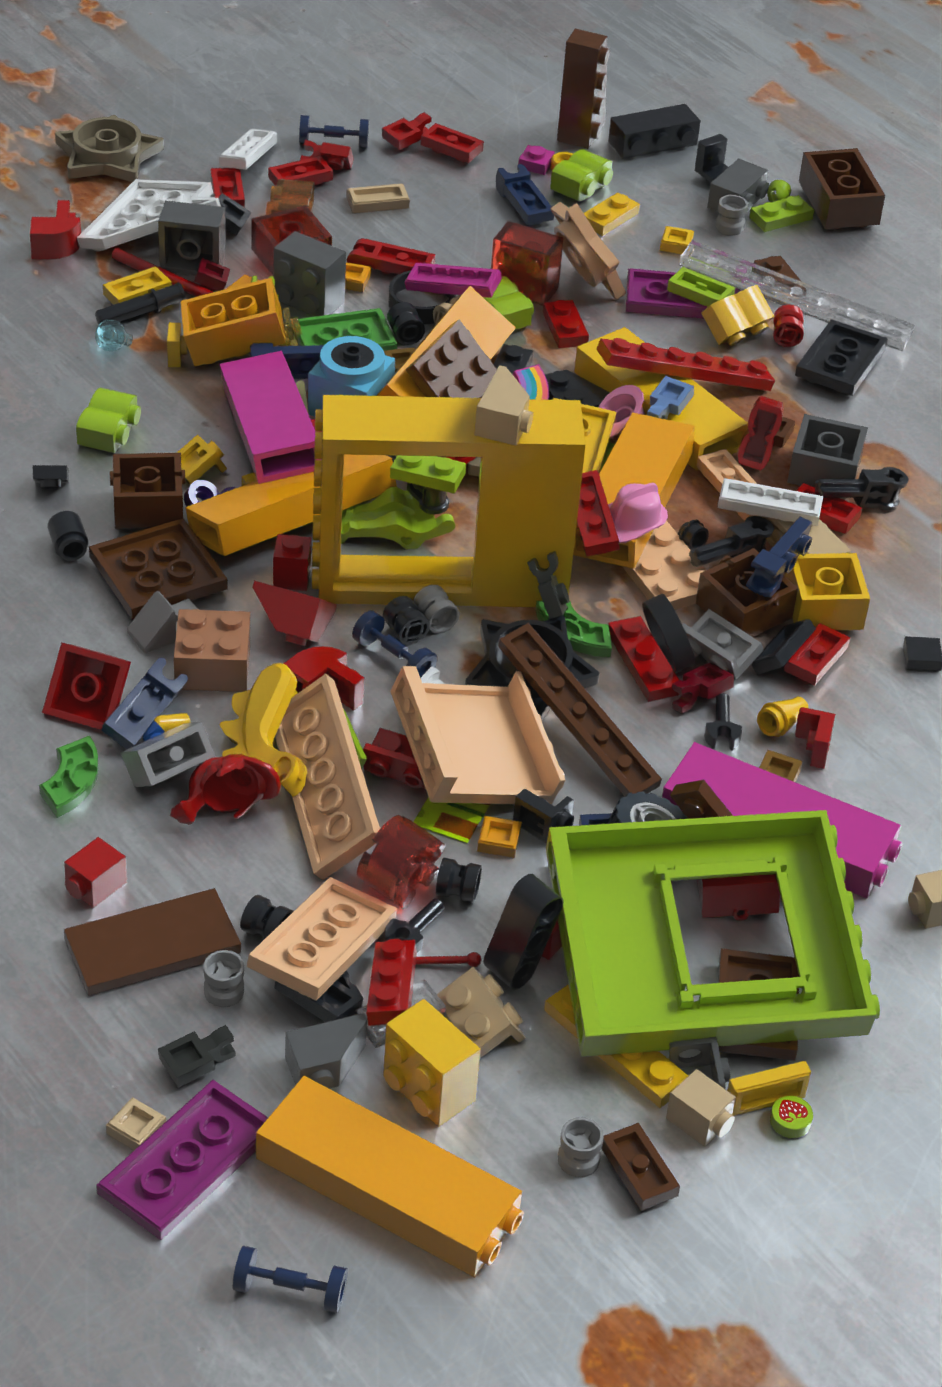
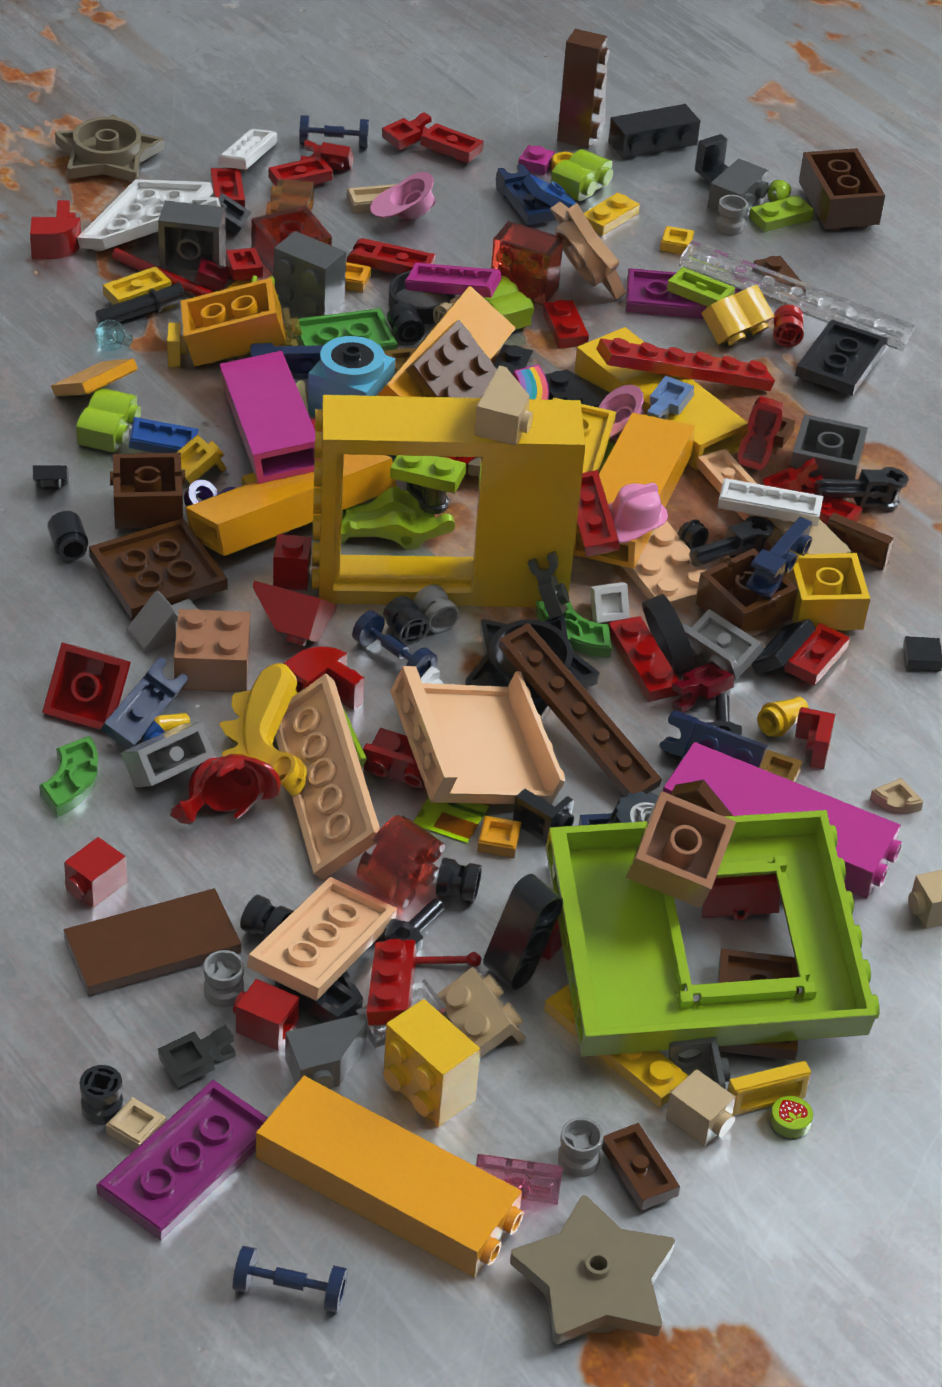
none -> light orange tile [51,358,138,397]
none -> black wheel [79,1065,124,1125]
none -> blue plate [128,417,199,453]
none -> red bracket [226,247,263,281]
none -> red brick [233,979,299,1051]
none -> bright pink piece [370,172,436,220]
none -> clear pink plate [476,1154,563,1204]
none -> dark tan plate [510,1195,675,1344]
none -> blue plate [523,173,576,208]
none -> white tile [590,582,630,623]
none -> nougat brick [626,791,736,908]
none -> dark blue plate [659,711,768,768]
none -> red plate [763,458,823,491]
none -> reddish brown plate [827,513,894,570]
none -> tan tile [870,778,924,813]

